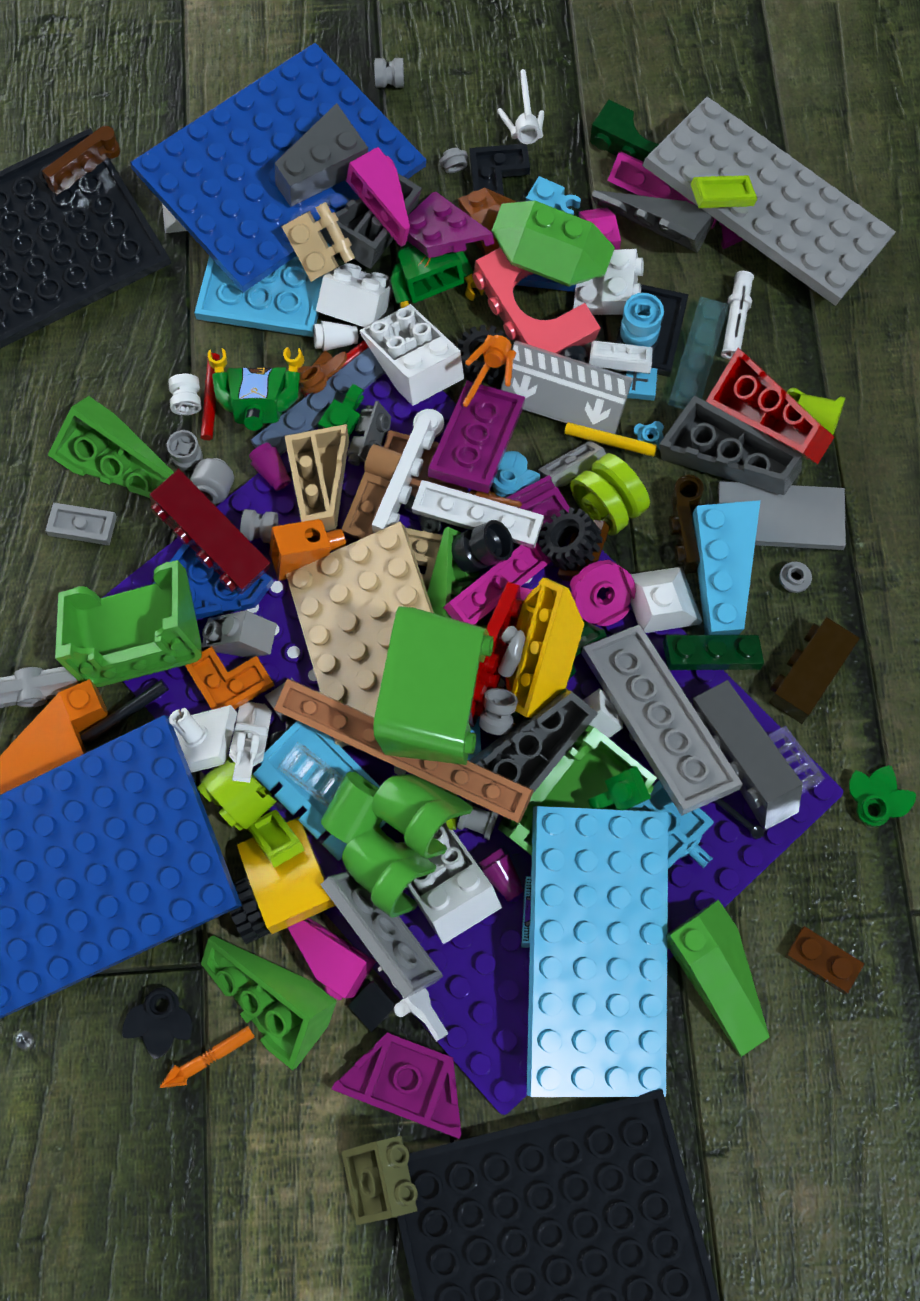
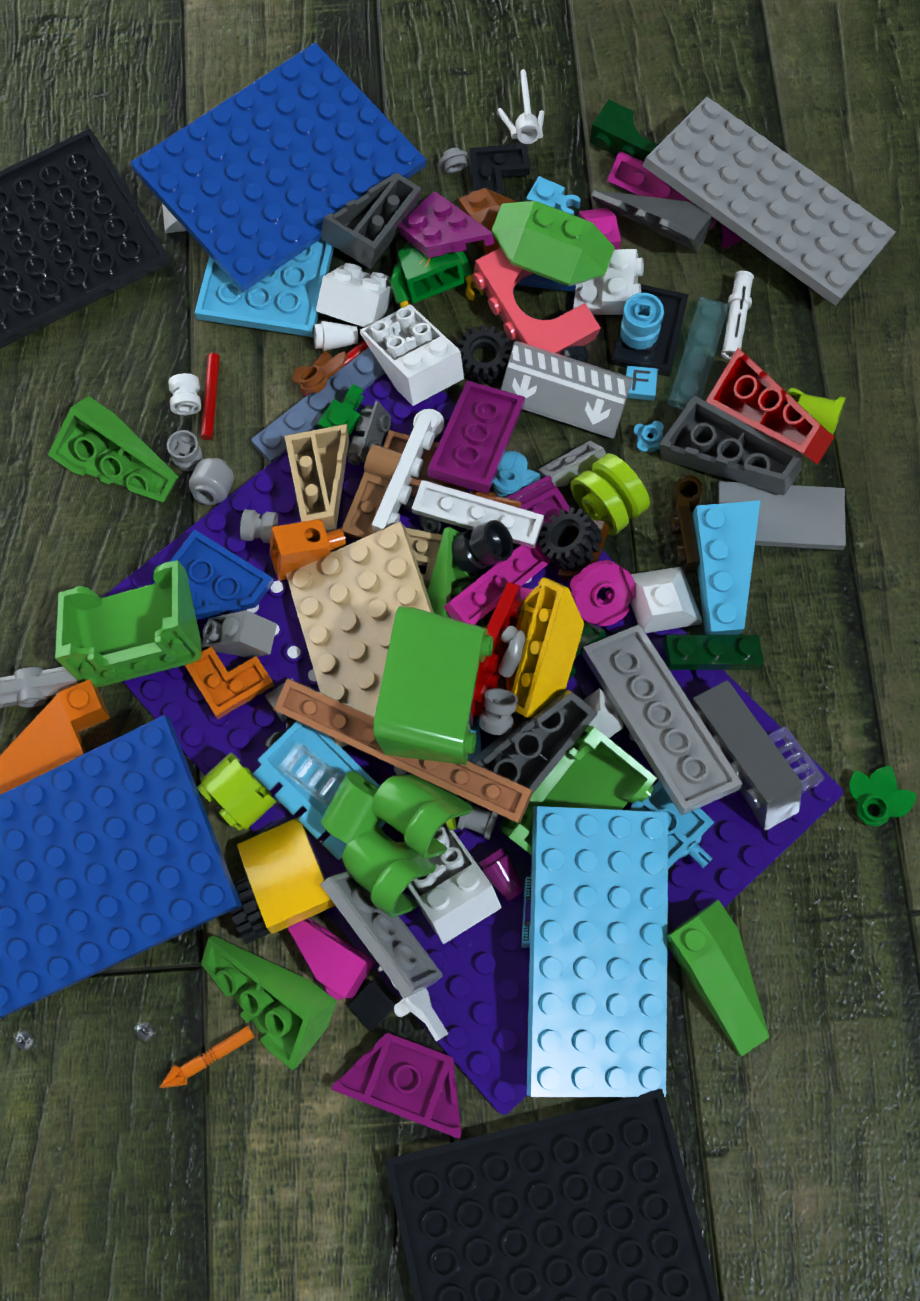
reddish brown plate [42,126,121,195] -> none
light grey plate [45,502,117,546] -> none
black bar [80,679,169,746] -> none
black plate [122,987,193,1059] -> none
dark red wedge [149,468,270,595] -> none
white tile [169,705,238,773] -> none
green torso [208,347,305,431] -> none
white piece [229,702,272,783] -> none
lime tile [248,810,304,868] -> none
magenta cone [249,442,291,491] -> none
dark grey wedge [275,103,368,207] -> none
tan plate [281,202,355,282] -> none
olive plate [341,1136,418,1225] -> none
dark pink slope [346,147,410,247] -> none
light grey wheel [374,58,404,88] -> none
orange plant [463,335,516,407] -> none
yellow bar [565,422,657,457] -> none
green plate [588,766,651,810] -> none
white plate [589,340,652,373] -> none
lime tile [690,175,757,208] -> none
black hinge [713,798,764,840] -> none
dark brown brick [769,617,860,724] -> none
light grey plate [779,562,812,593] -> none
reddish brown plate [785,926,864,994] -> none

